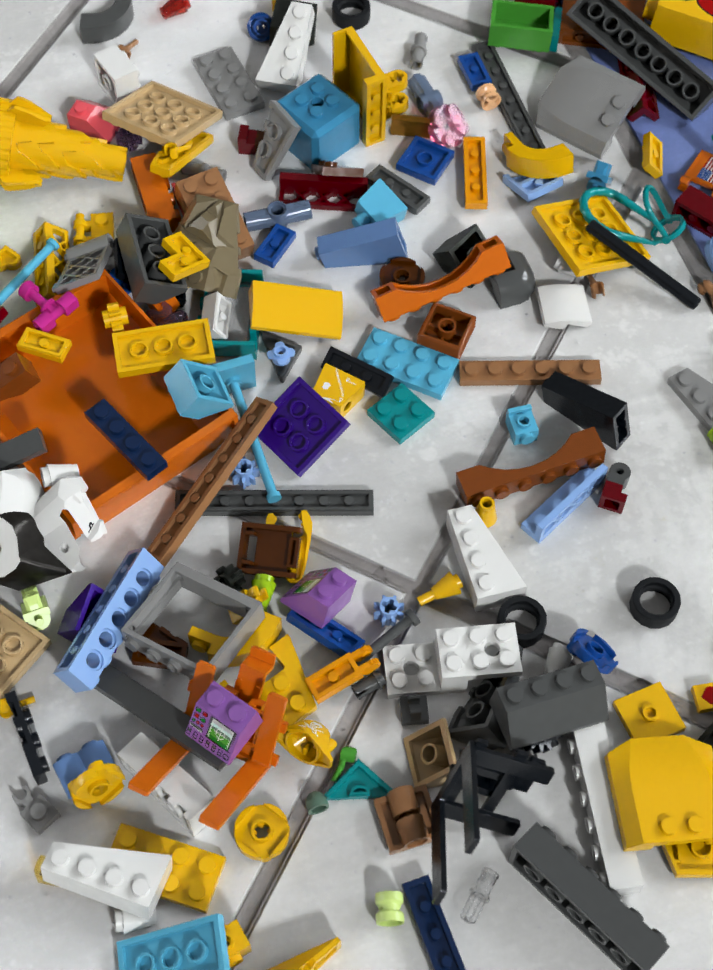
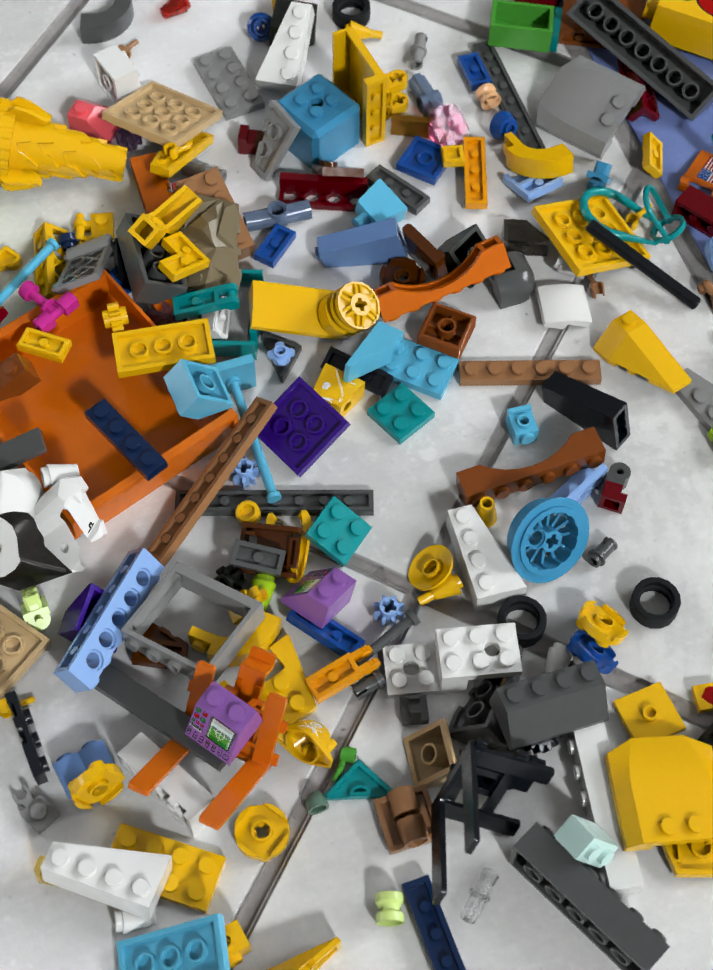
none -> dark blue plate [57,232,79,252]
none -> yellow arch [128,185,203,250]
none -> teal plate [172,283,240,320]
none -> dark grey plate [230,539,286,577]
none -> yellow tile [235,500,261,525]
none -> teal plate [303,496,372,567]
none -> yellow wheel [318,281,380,339]
none -> medium azure slope [343,321,405,383]
none -> yellow cone [345,20,383,40]
none -> reddish brown container [402,224,448,280]
none -> yellow dish [408,545,454,591]
none -> yellow tile [440,145,465,168]
none -> blue cone [490,111,518,140]
none -> clear smoke slope [502,219,549,256]
none -> dark azure piece [507,497,589,583]
none -> light aqua brick [553,814,619,868]
none -> yellow plate [576,601,628,648]
none -> dark grey pin [587,537,618,568]
none -> yellow wedge [593,310,692,394]
none -> yellow hand [625,203,653,231]

